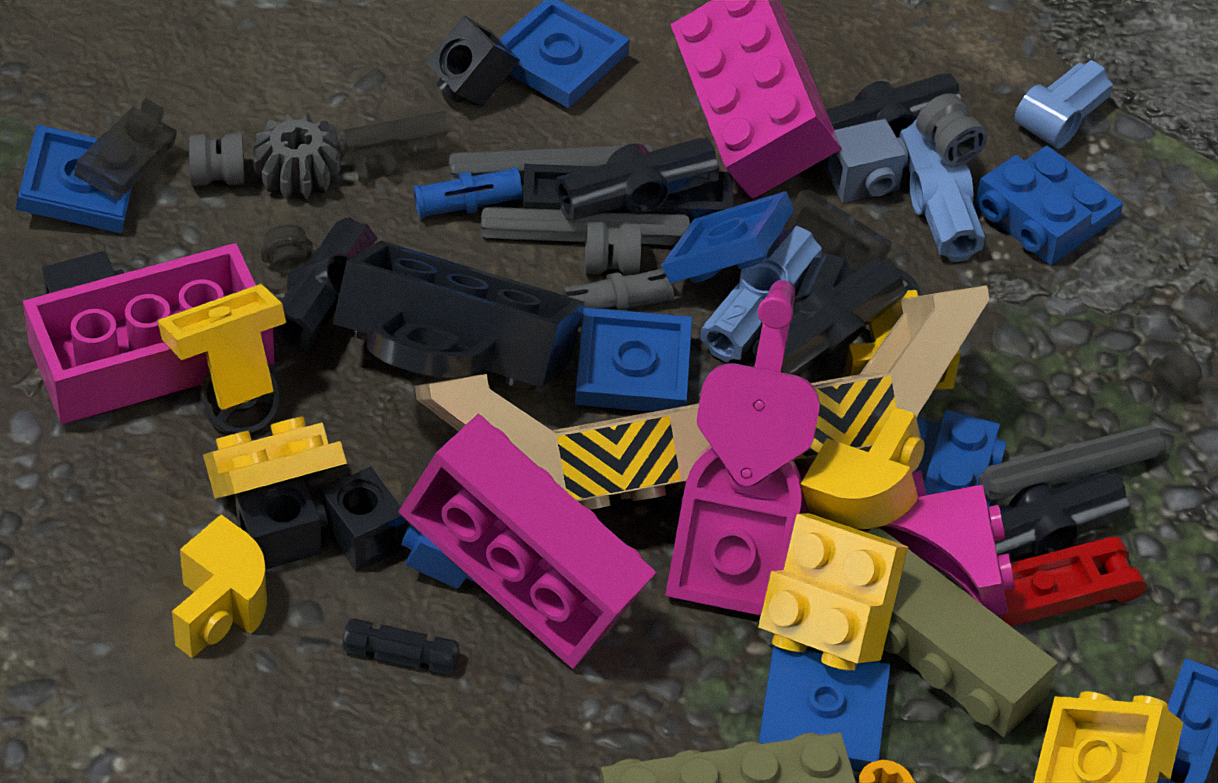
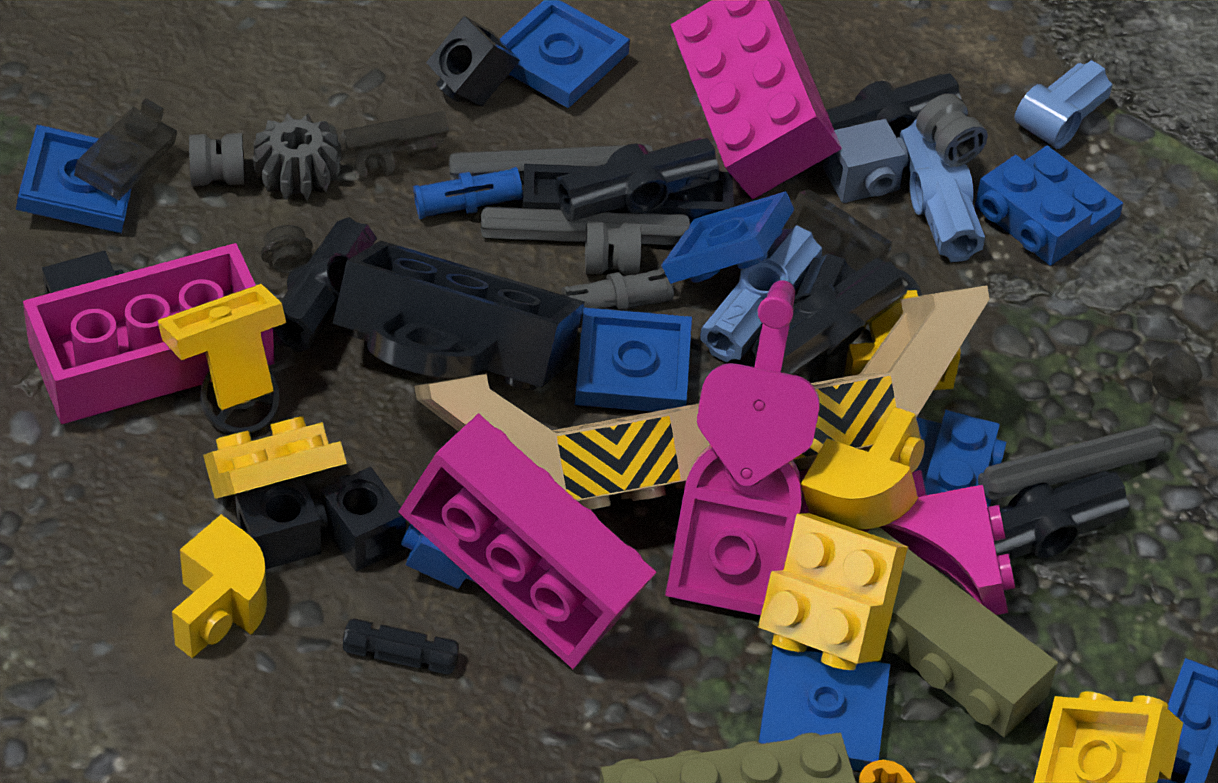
red plate [996,537,1147,627] -> none

